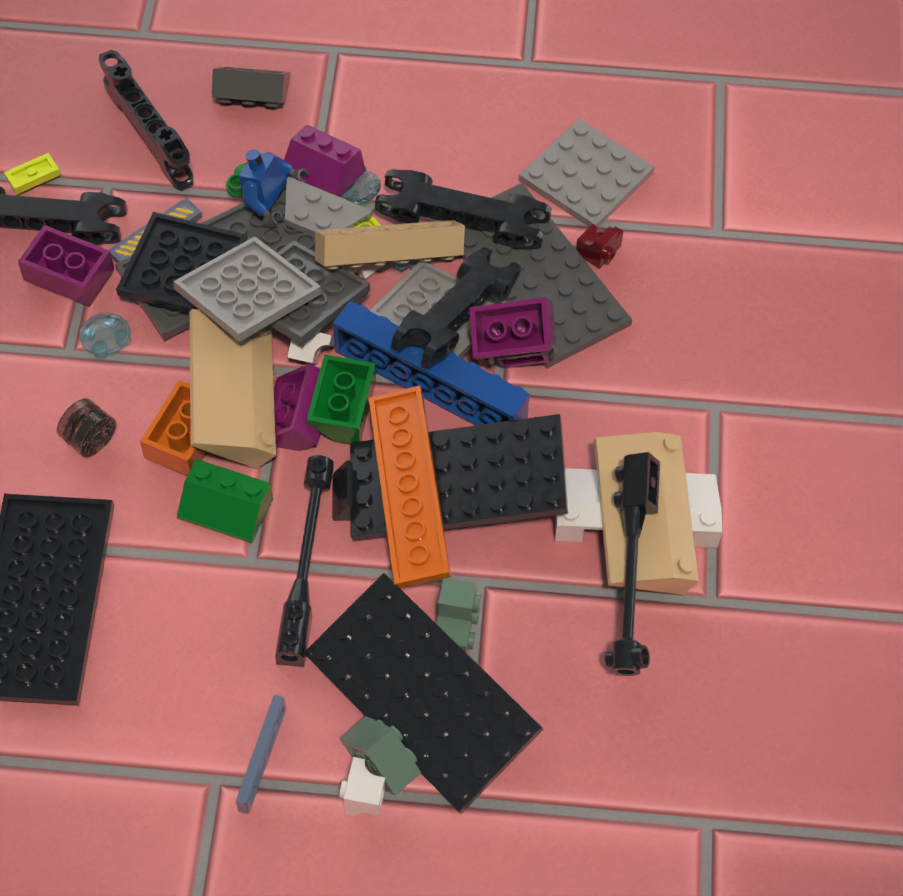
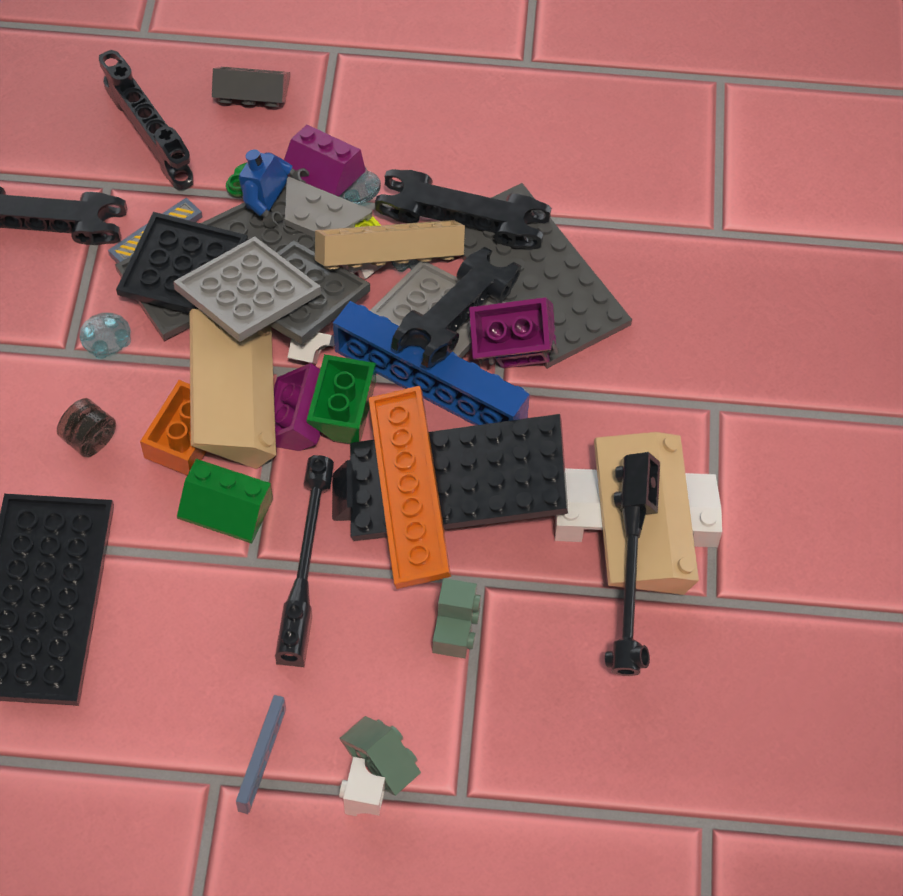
neon yellow plate [4,153,60,195] -> none
magenta brick [18,225,114,306] -> none
black plate [305,573,544,814] -> none
light grey plate [519,119,655,227] -> none
dark red brick [576,224,624,269] -> none

